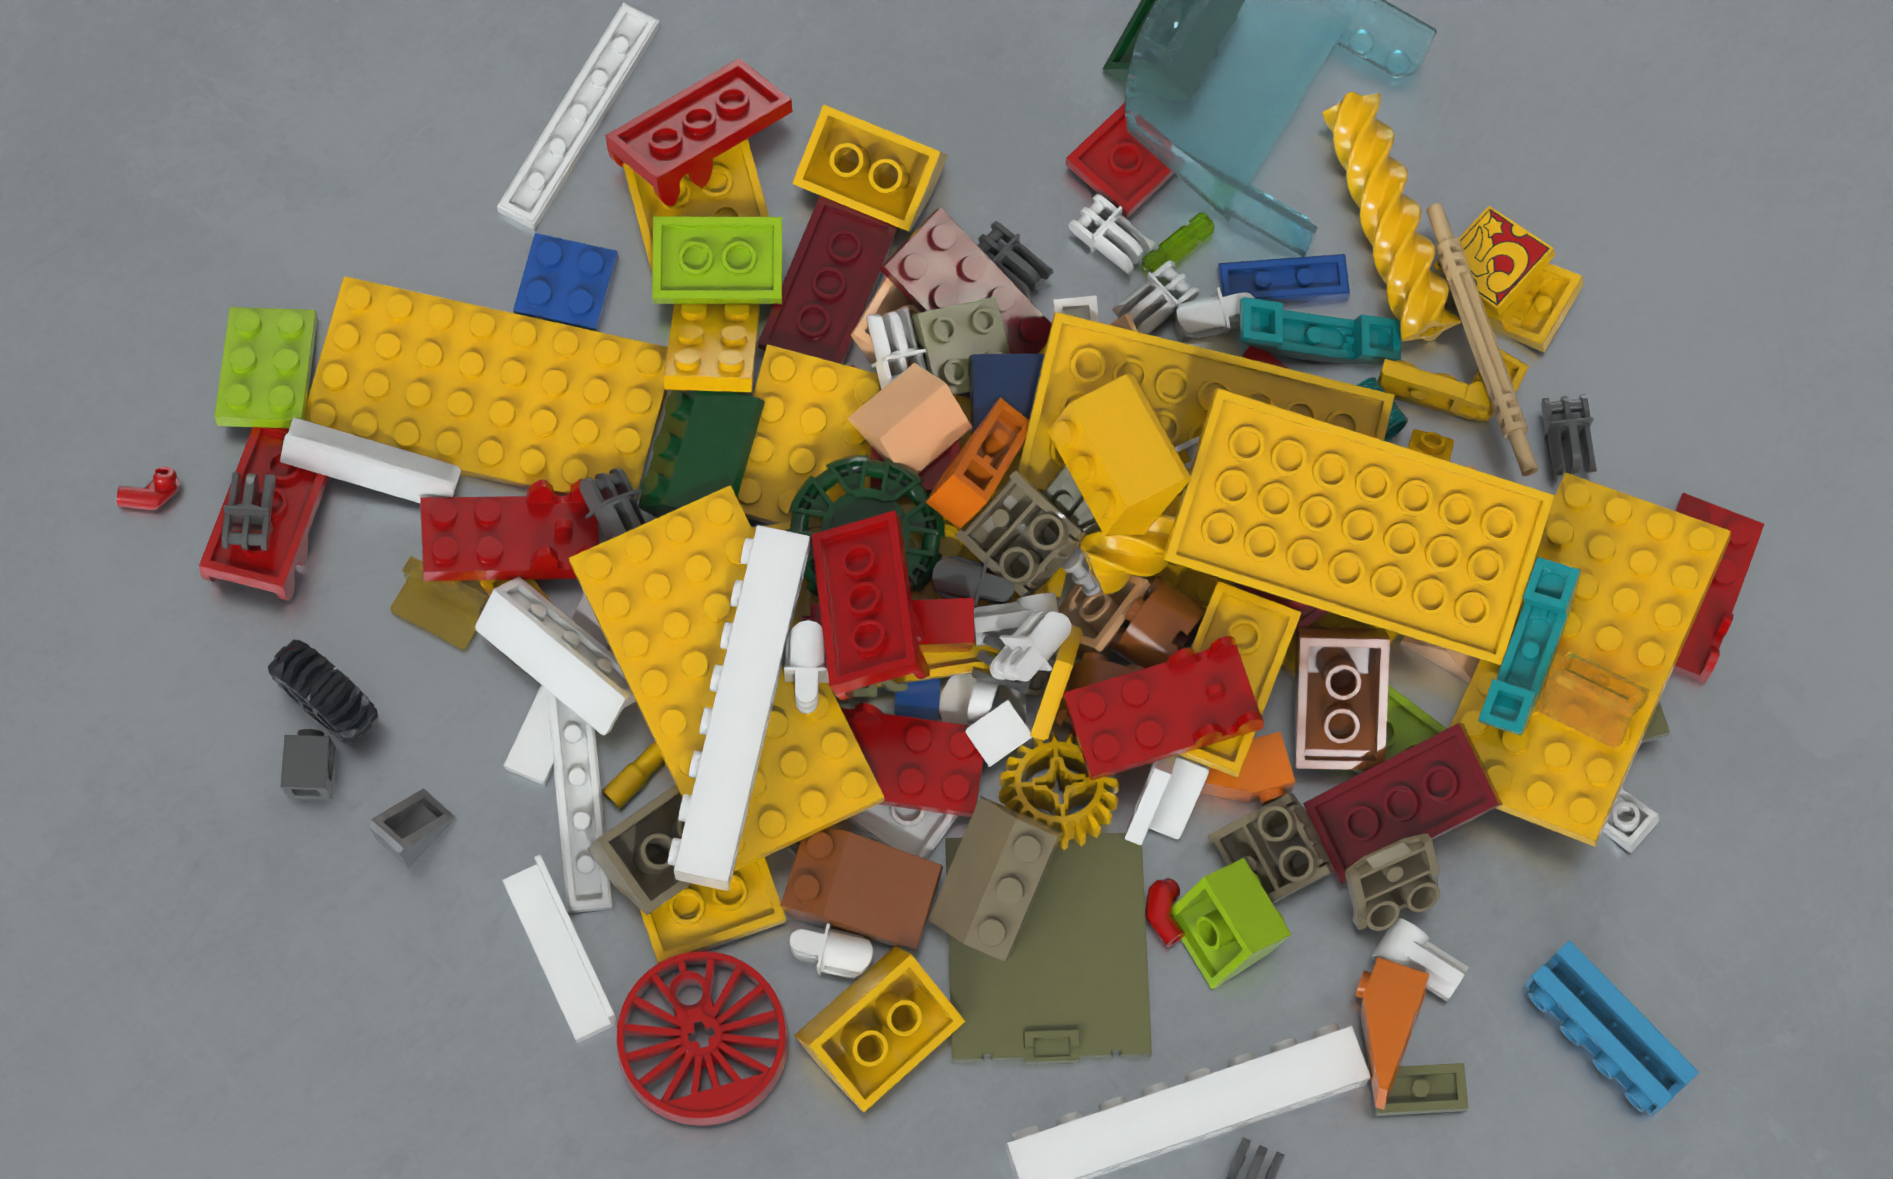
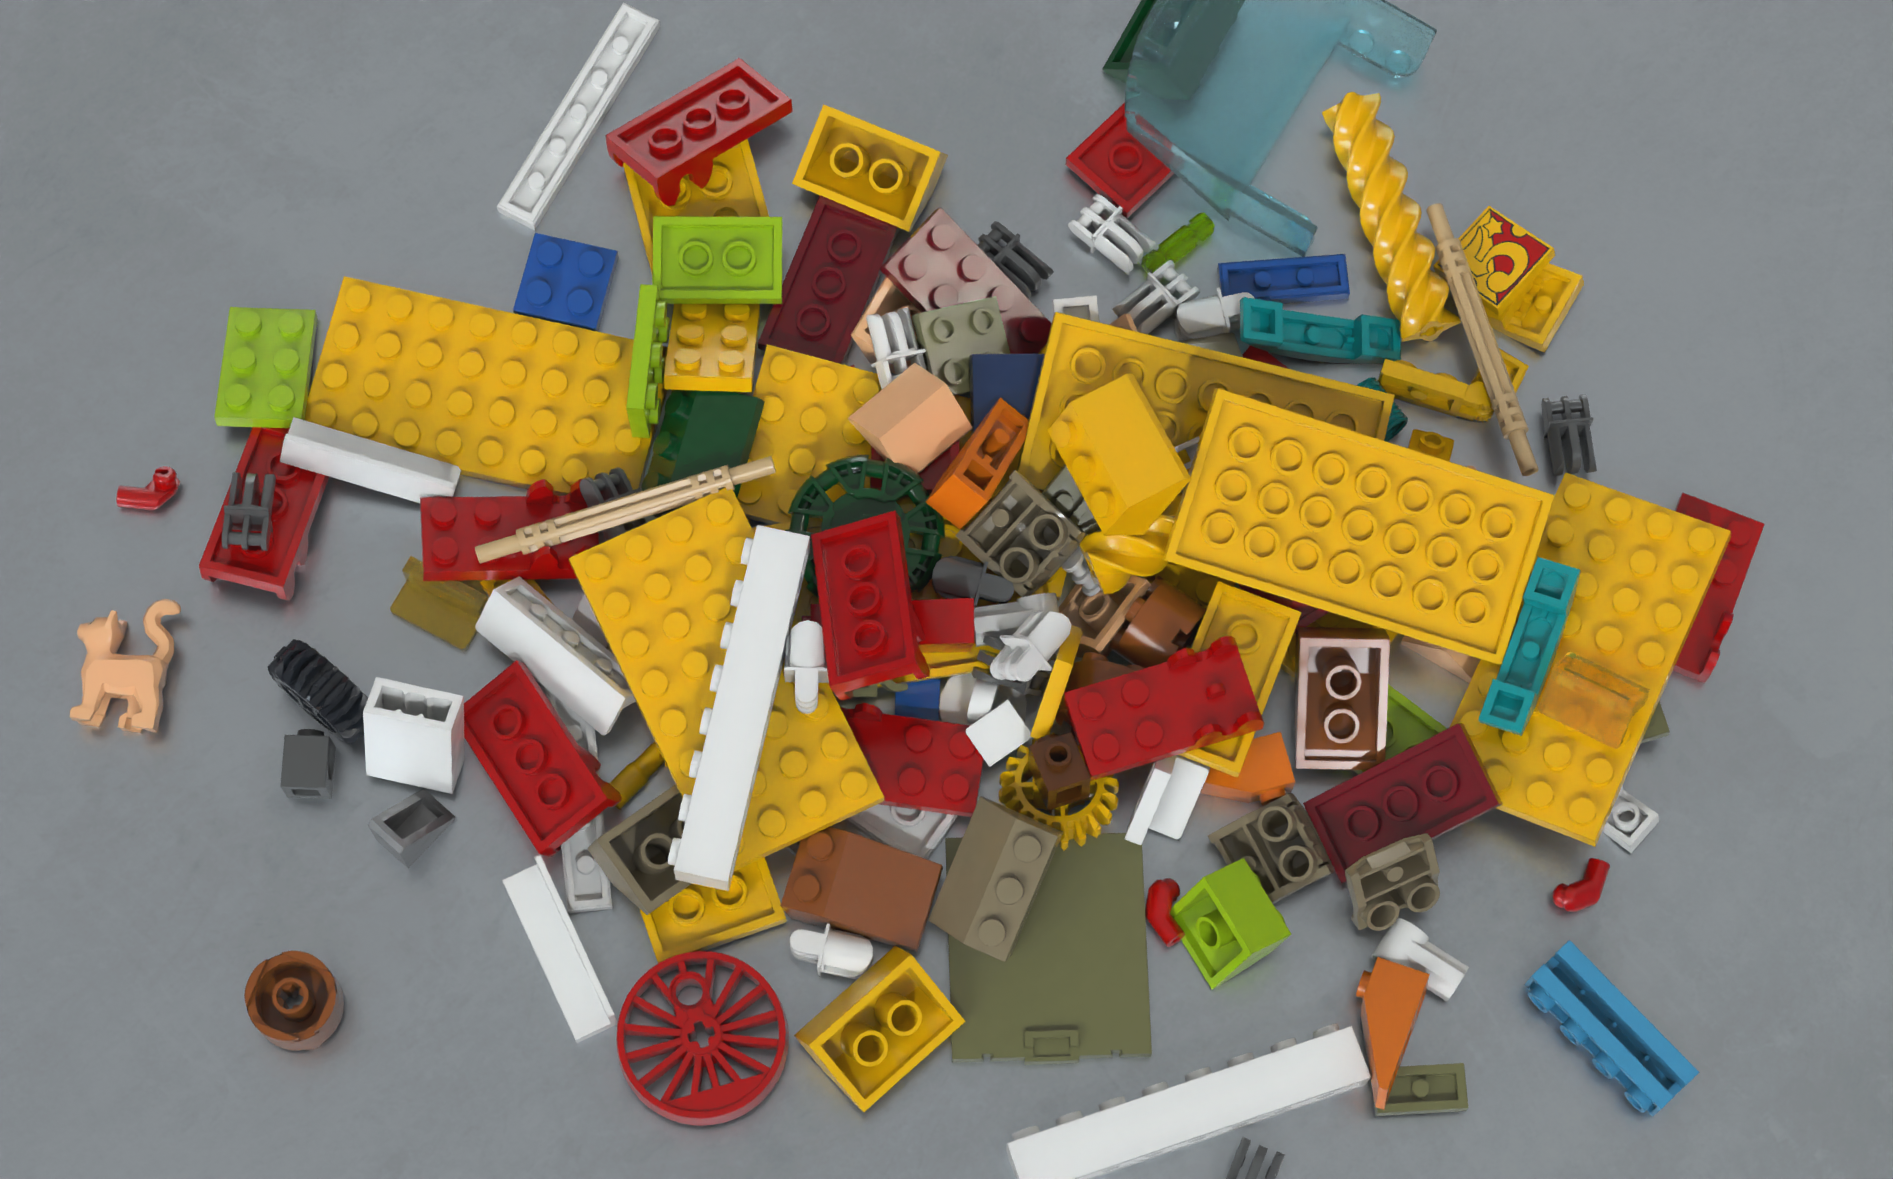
none -> light nougat animal [70,599,181,733]
none -> dark orange brick [244,950,344,1051]
none -> white brick [363,677,465,794]
none -> red hinge [464,660,622,857]
none -> tan axle [475,456,776,564]
none -> lime plate [626,284,670,438]
none -> reddish brown brick [1028,732,1091,811]
none -> red arm [1552,858,1610,912]

